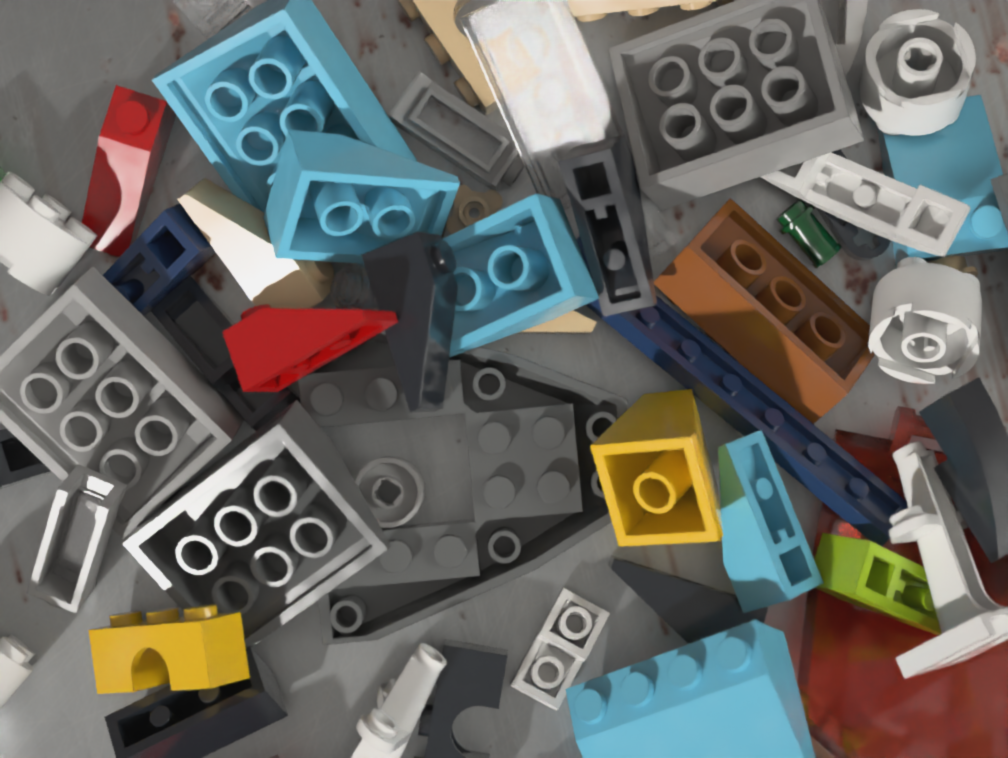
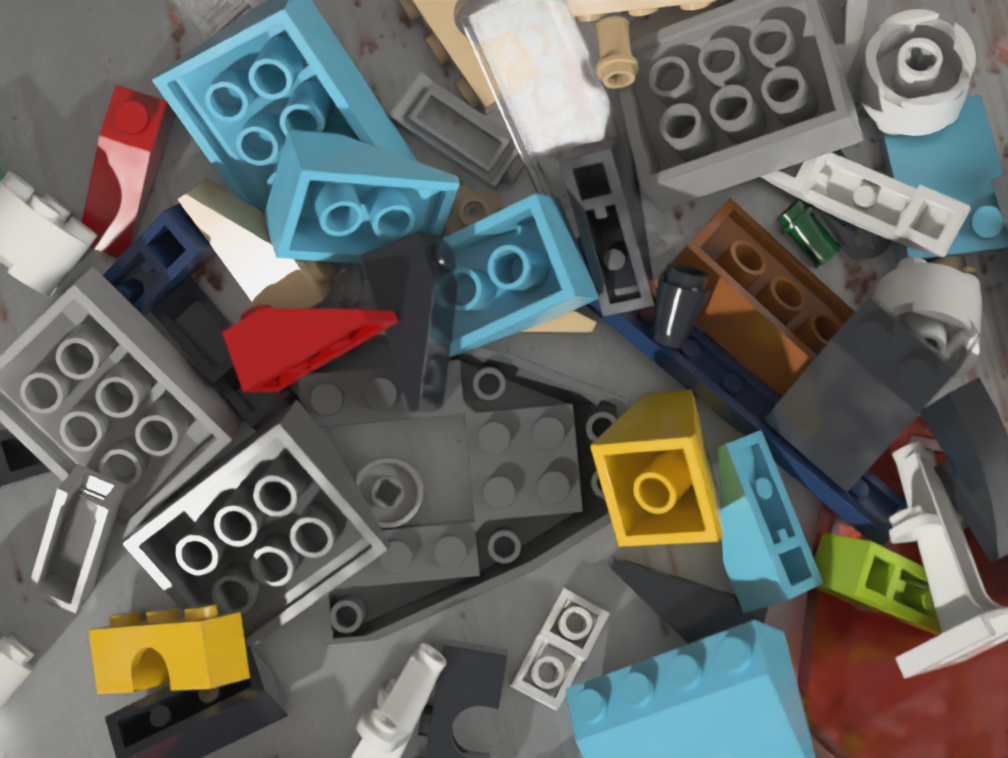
none -> tan pin [595,16,639,89]
none -> black cone [653,263,711,348]
none -> black slope [764,295,958,492]

